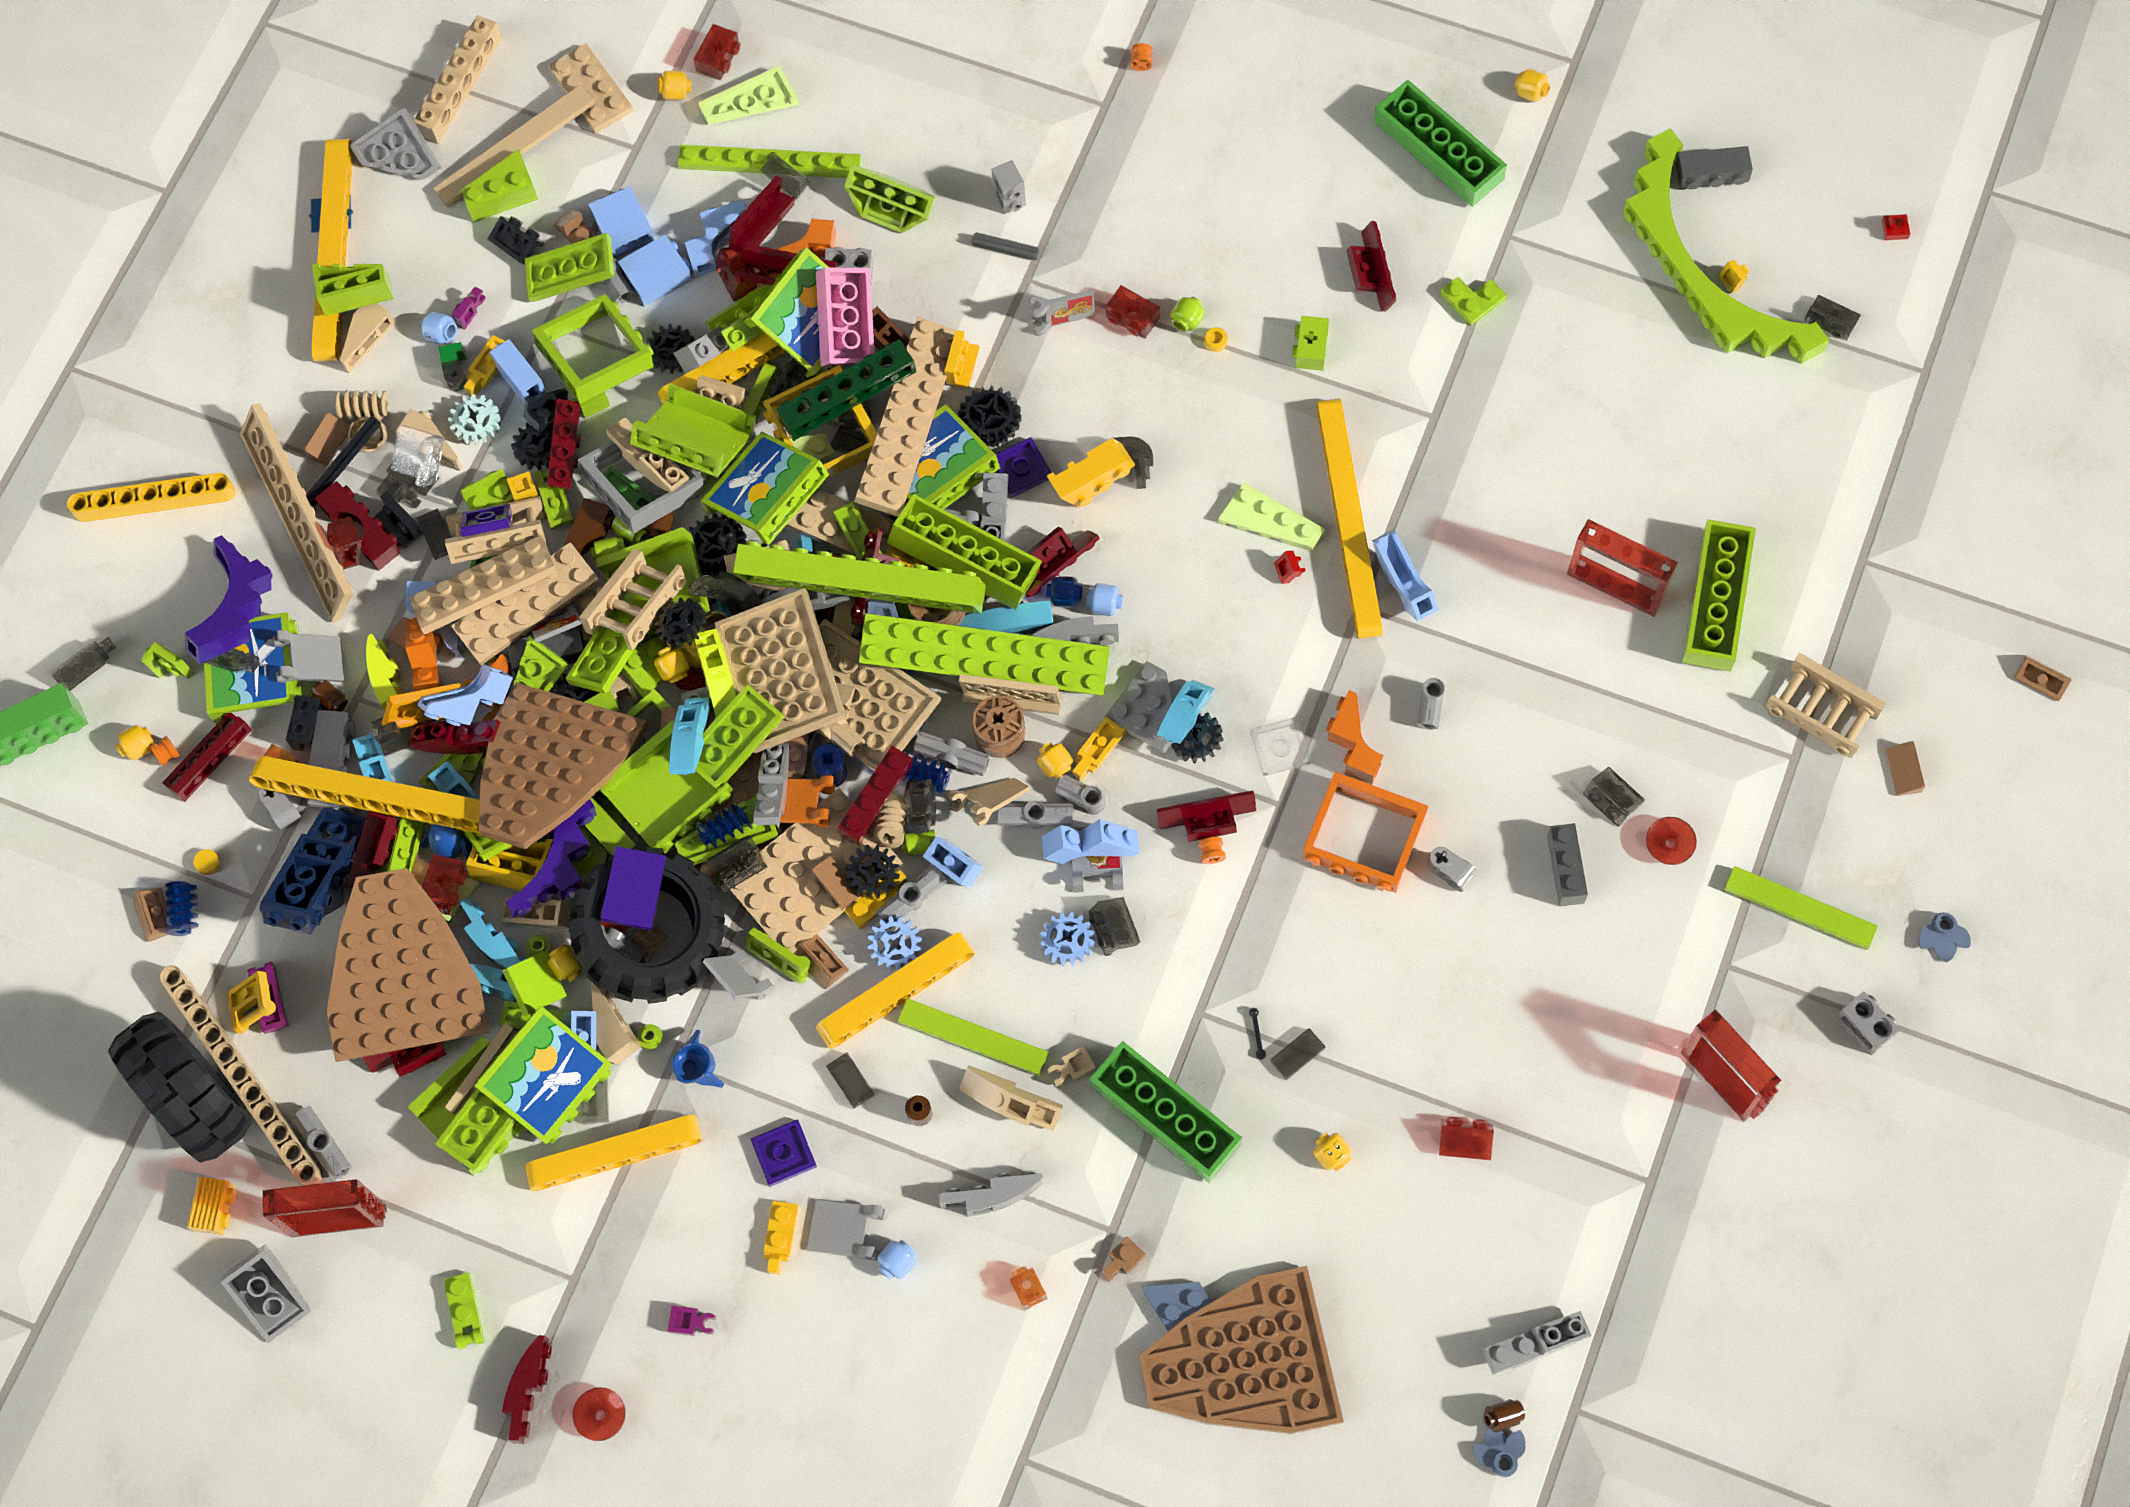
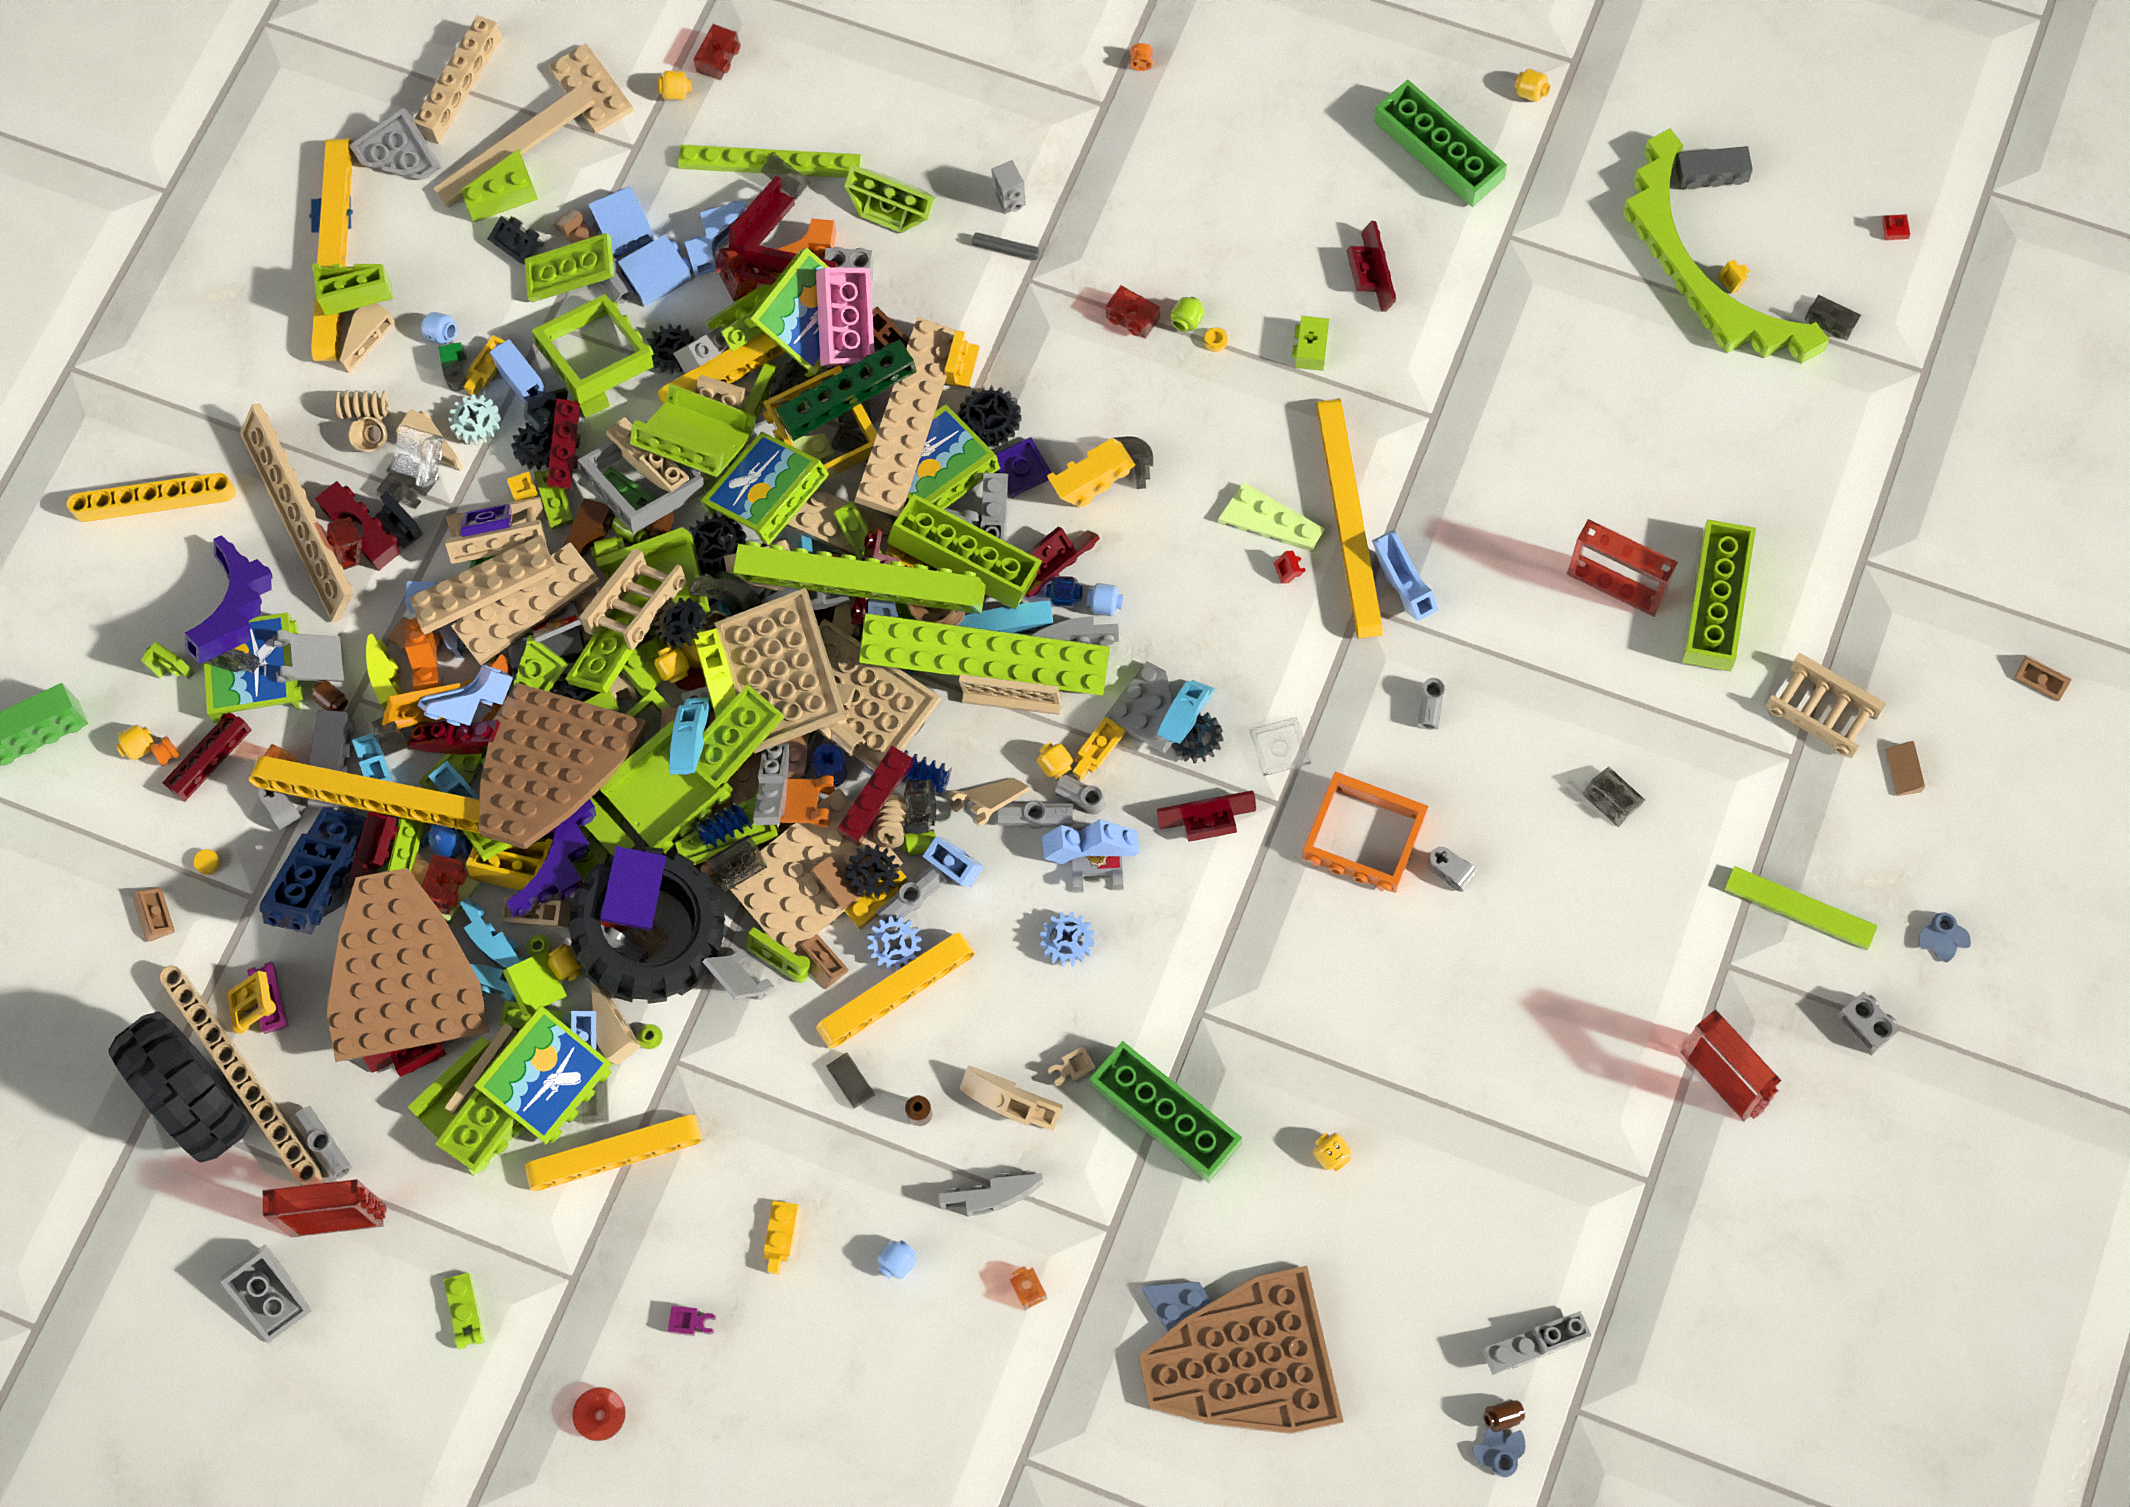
clear smoke hinge [50,637,116,691] -> none
clear blue piece [165,881,199,936] -> none
yellow brick [187,1176,236,1235] -> none
black bracket [285,695,321,751] -> none
medium nougat slope [304,412,350,466] -> none
black axle [306,416,381,507] -> none
clear smoke tile [416,508,451,560] -> none
magenta plate [452,286,486,330] -> none
lime bracket [460,469,514,510] -> none
dark red slope [502,1335,552,1444] -> none
blue piece [671,1030,724,1088] -> none
yellowish green wing [698,66,800,125] -> none
dark purple tile [750,1119,817,1187] -> none
light grey flag [807,1199,886,1261] -> none
lime tile [898,998,1049,1077] -> none
light grey piece [914,732,990,776] -> none
medium nougat wheel [972,695,1026,758] -> none
light grey flag [1030,290,1095,336] -> none
clear smoke bracket [1088,897,1141,956] -> none
medium nougat plate [1101,1236,1146,1282] -> none
orange wheel [1198,837,1226,864] -> none
black hinge [1249,1008,1266,1060] -> none
clear smoke tile [1270,1028,1326,1081] -> none
orange arch [1326,690,1384,784] -> none
clear red bracket [1439,1117,1494,1160] -> none
lime plate [1440,277,1507,326] -> none
dark grey brick [1547,823,1588,907] -> none
clear red dish [1646,817,1697,865] -> none

